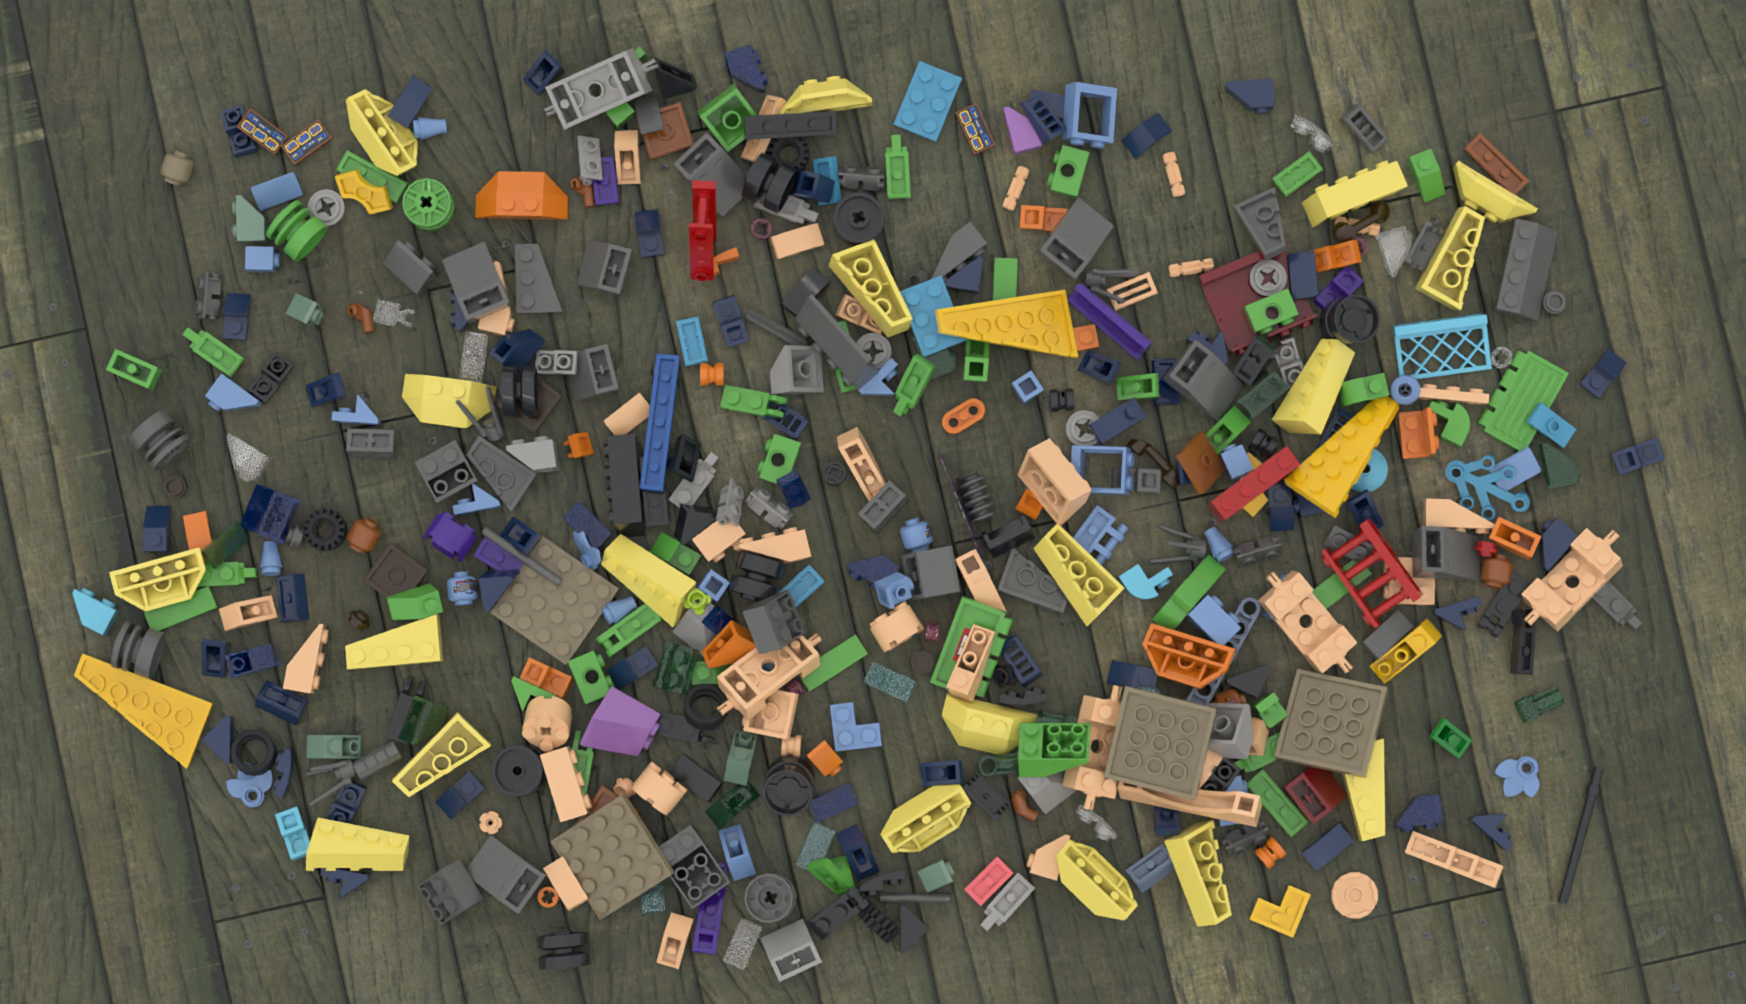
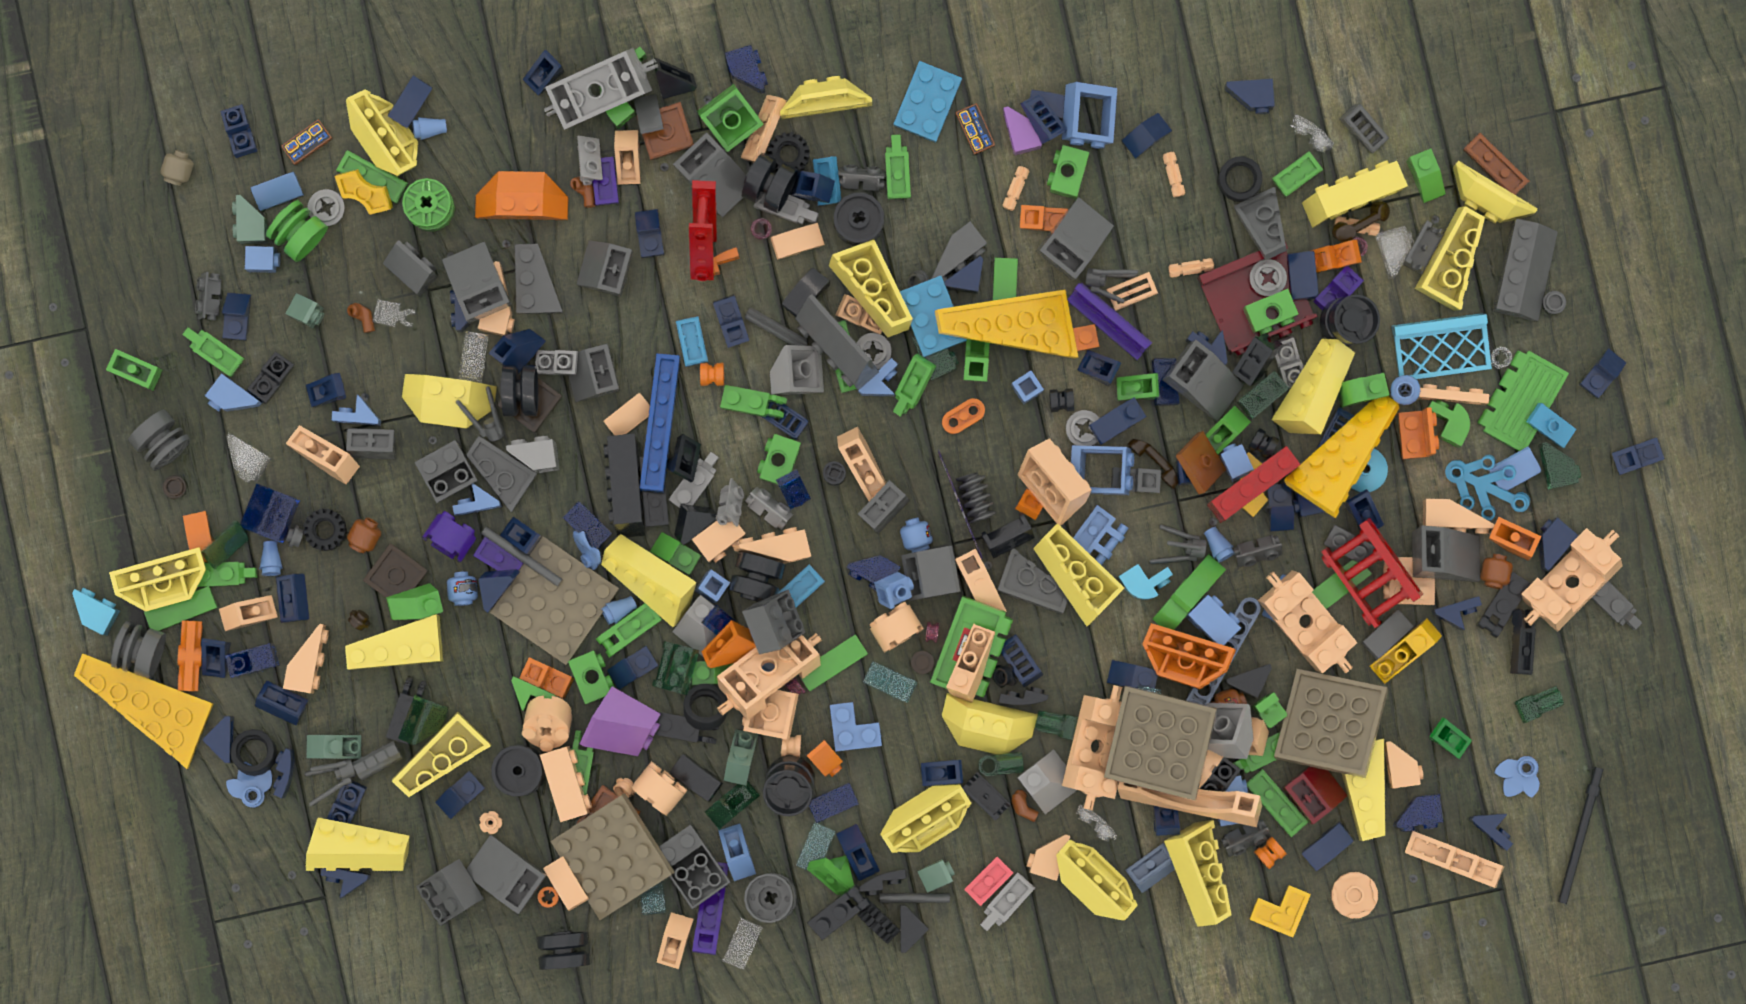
dark blue slope [143,506,171,553] -> none
tile [236,108,288,155] -> none
medium azure slope [275,807,310,861] -> none
orange tile [564,432,594,459] -> none
lime plate [684,588,711,615] -> none
black plate [743,111,837,140] -> none
light grey slope [760,918,822,982] -> none
bright green slope [1018,723,1090,777] -> none
red plate [1474,541,1498,557] -> none
none -> orange piece [177,620,203,691]
none -> light nougat slope [286,425,360,484]
none -> black tyre [1218,156,1263,202]
none -> light nougat slope [1384,741,1423,788]

